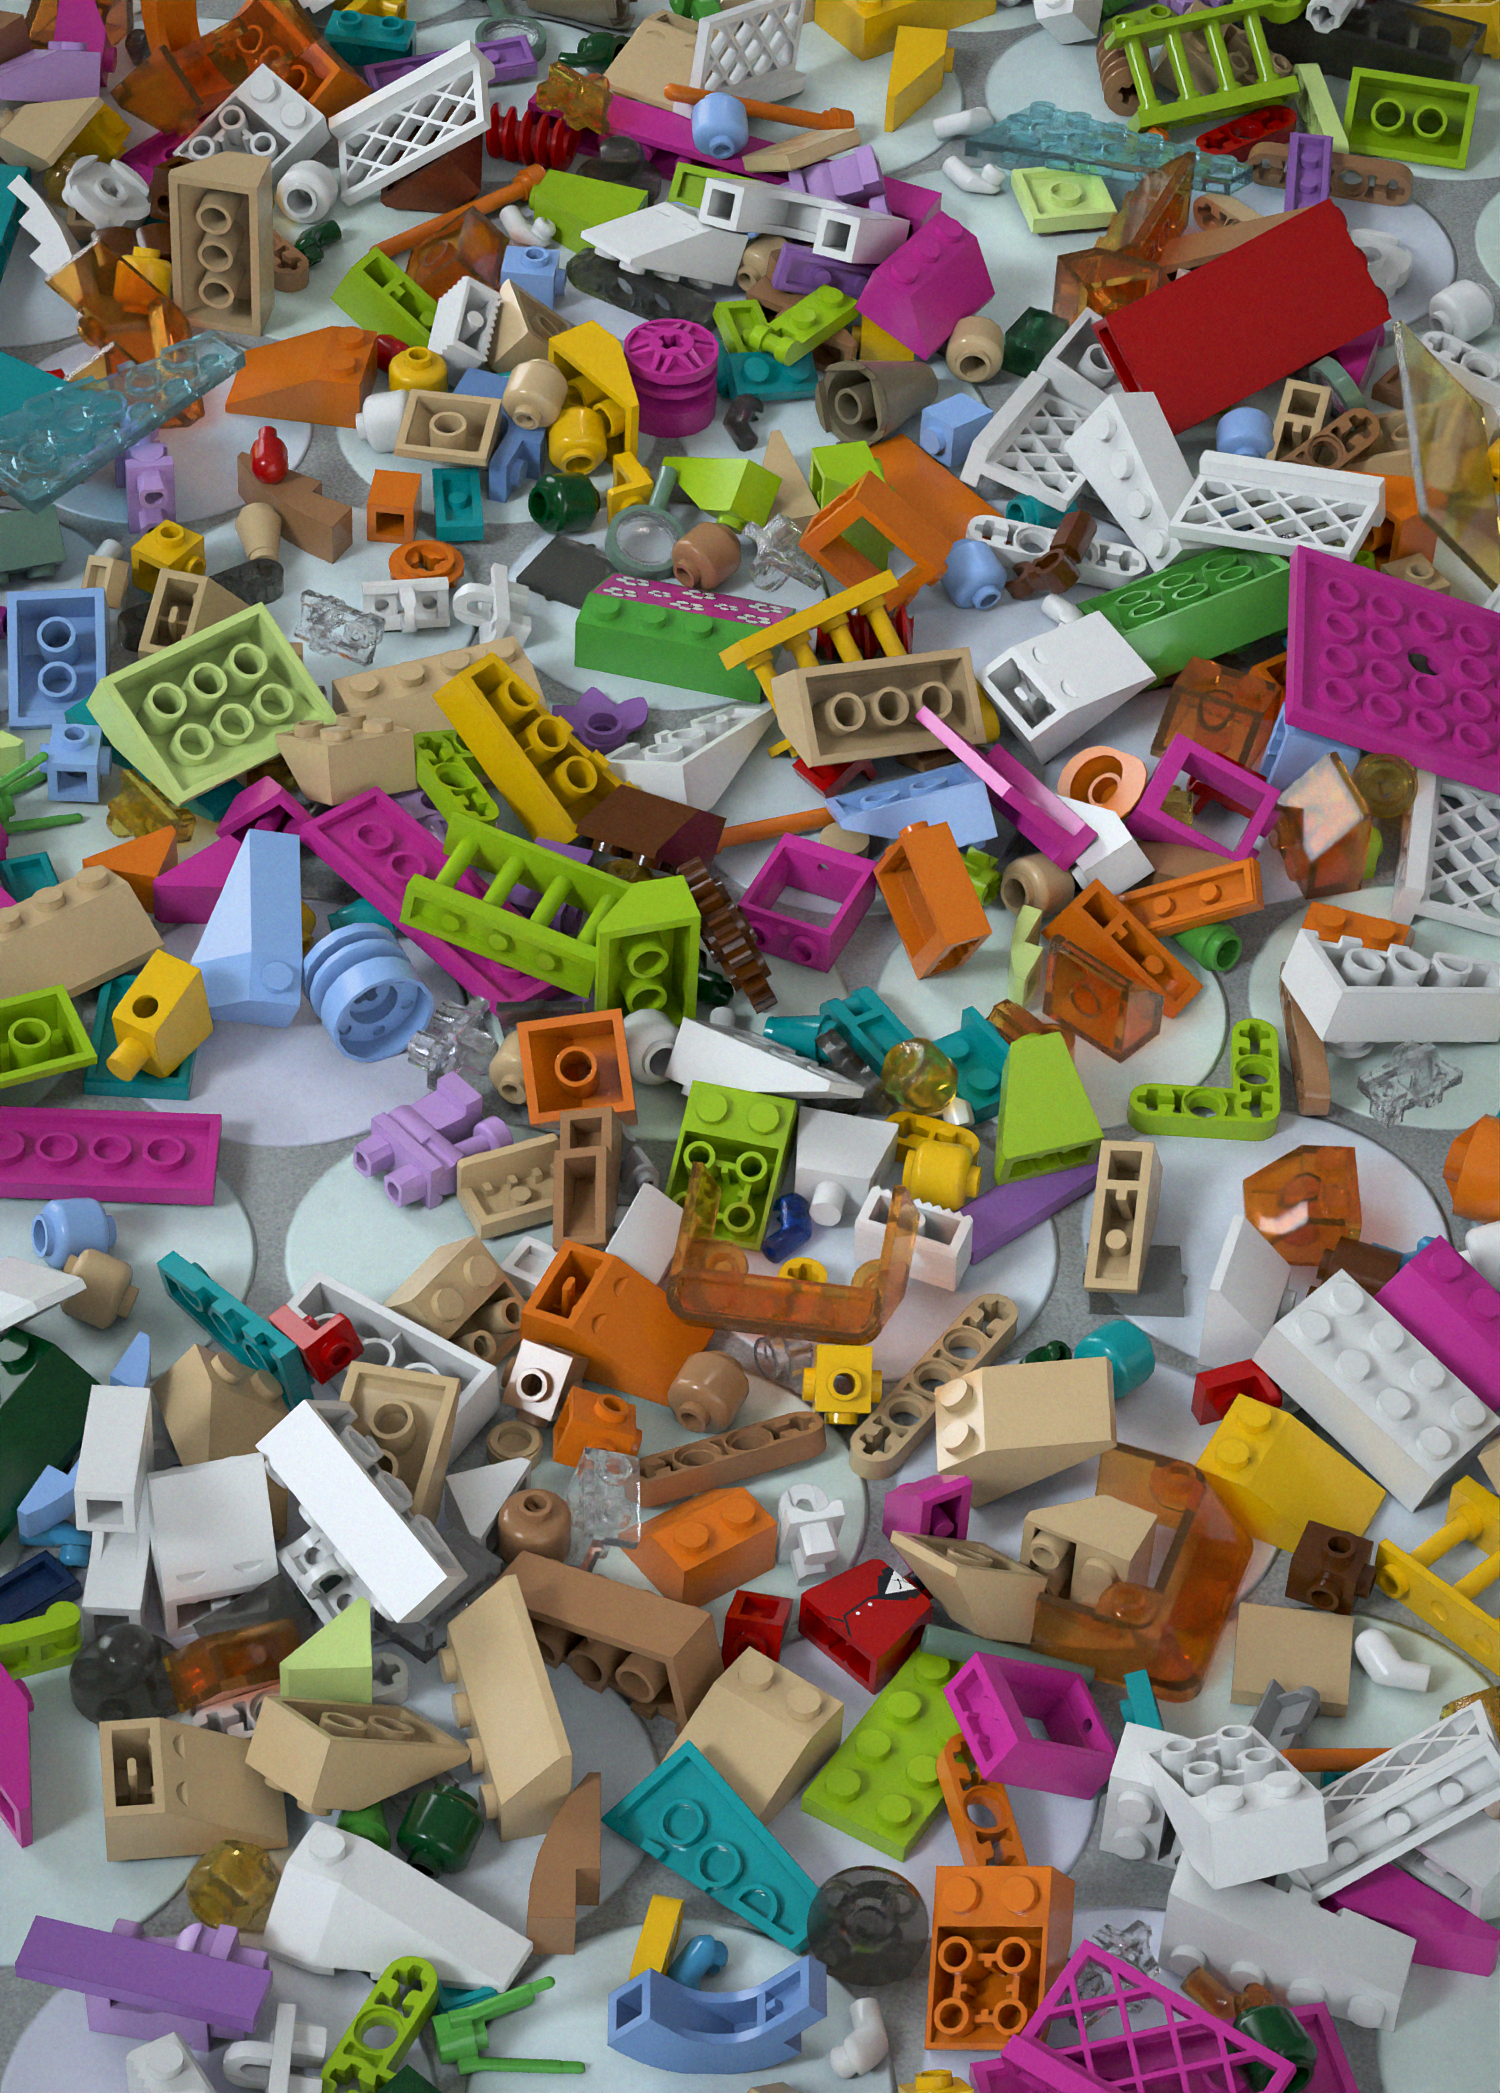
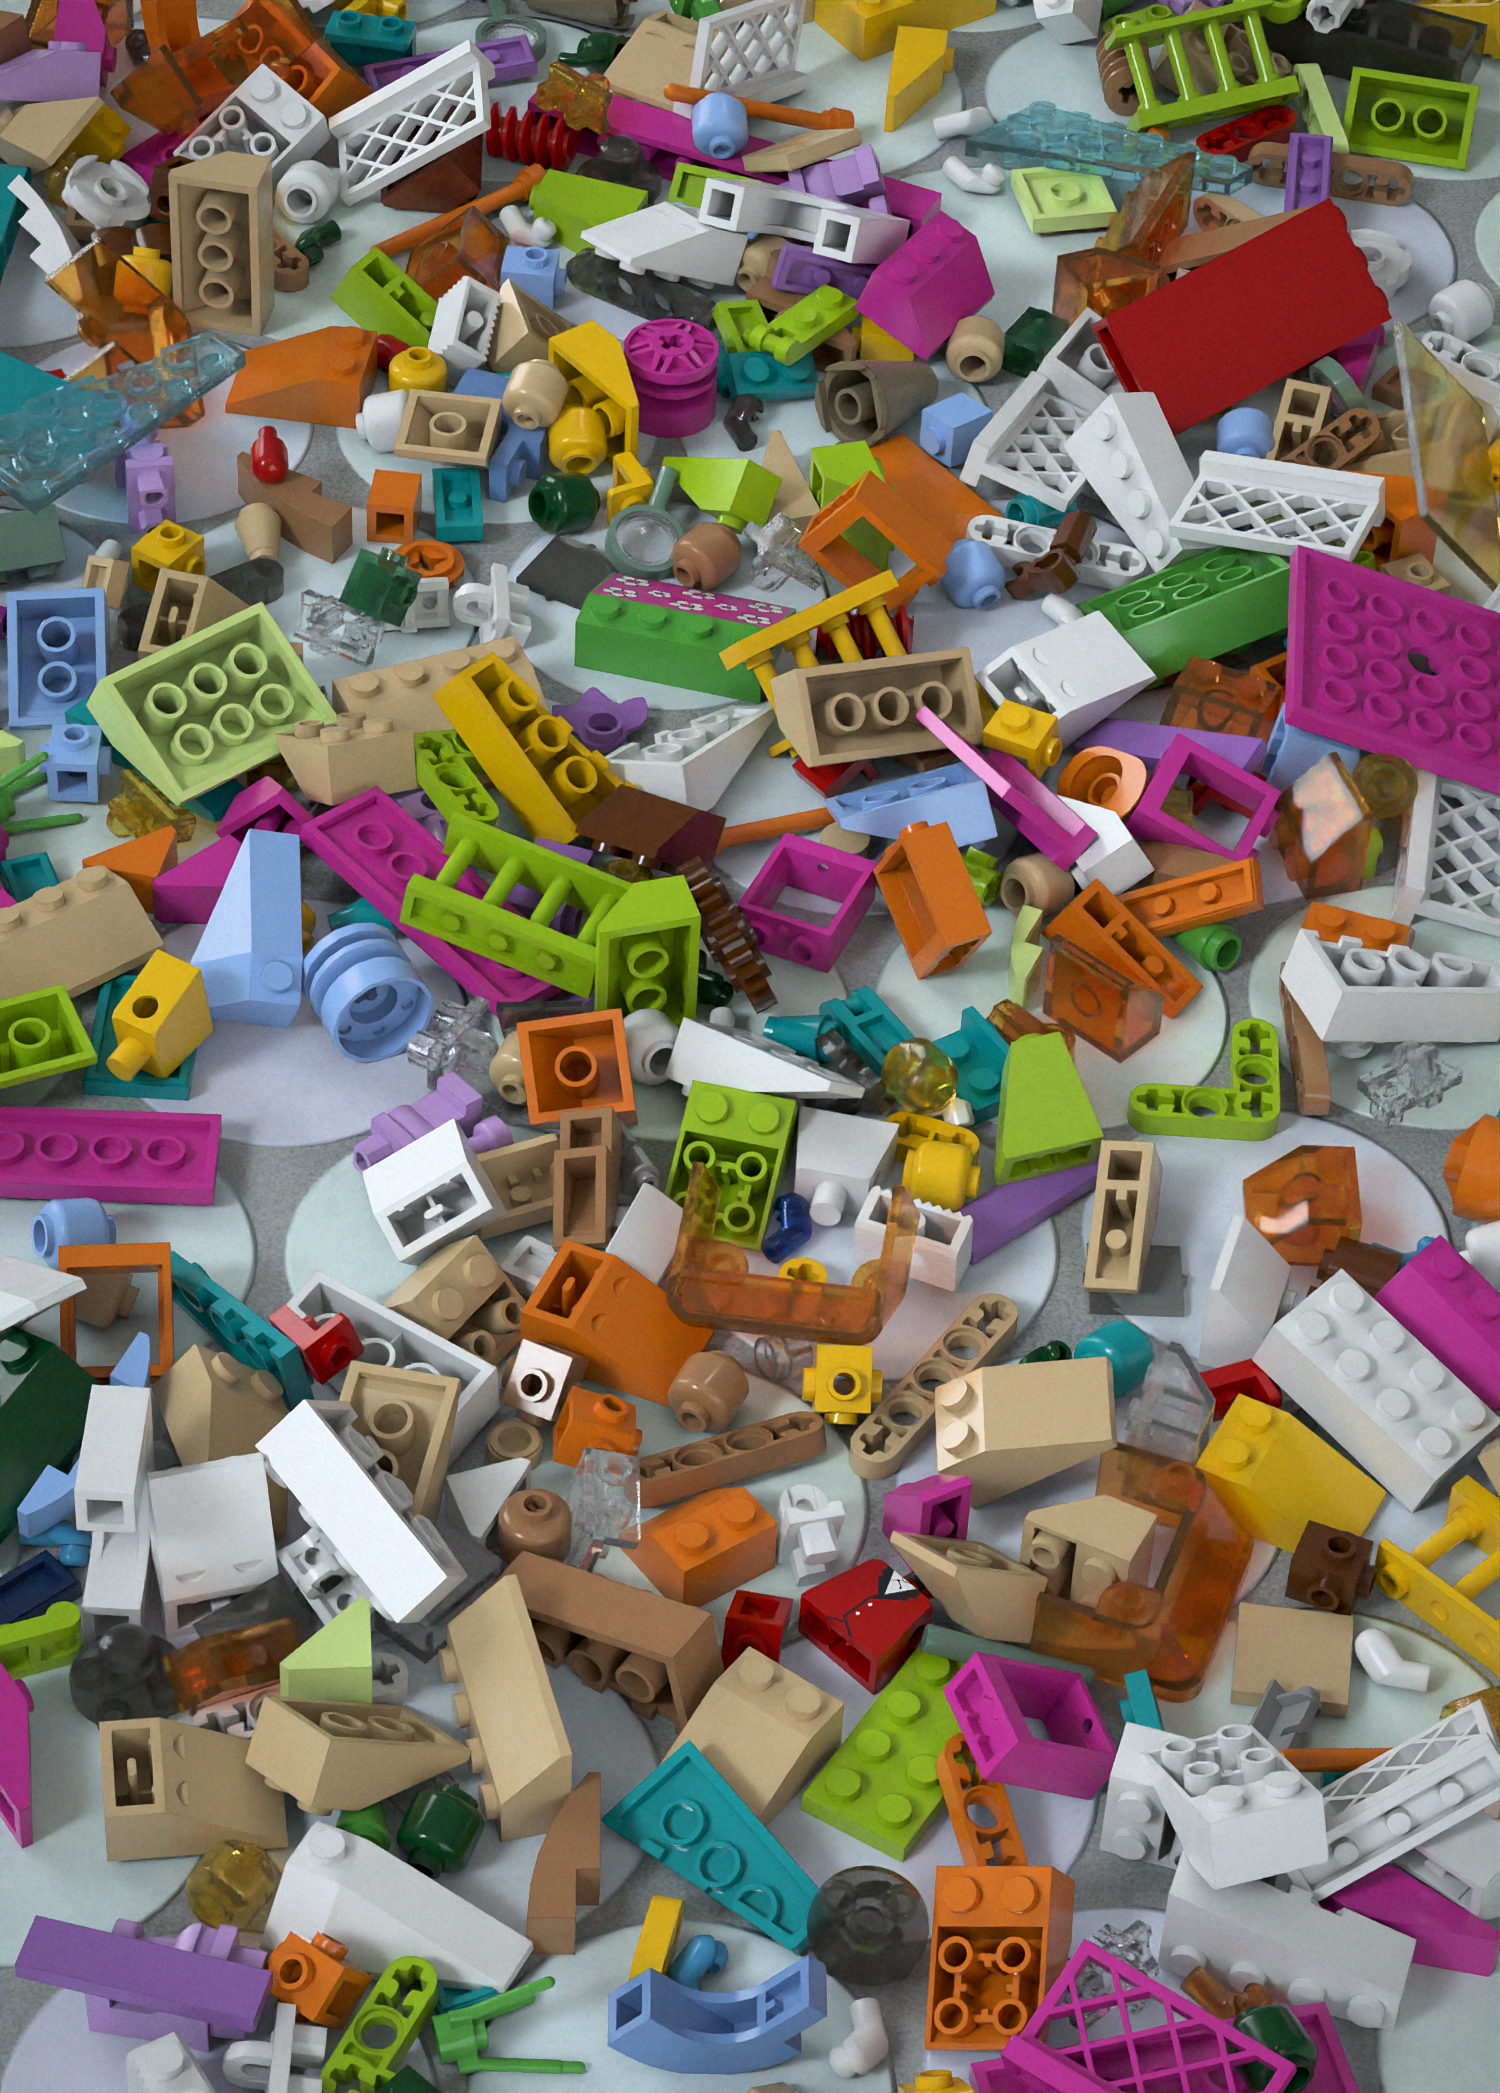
none -> orange window [58,1242,174,1385]
none -> orange brick [267,1931,373,2031]
none -> clear green brick [339,547,423,627]
none -> white slope [362,1118,507,1266]
none -> yellow bracket [982,699,1063,780]
none -> medium lavender tile [1072,718,1267,776]
none -> clear slope [1118,1341,1216,1513]

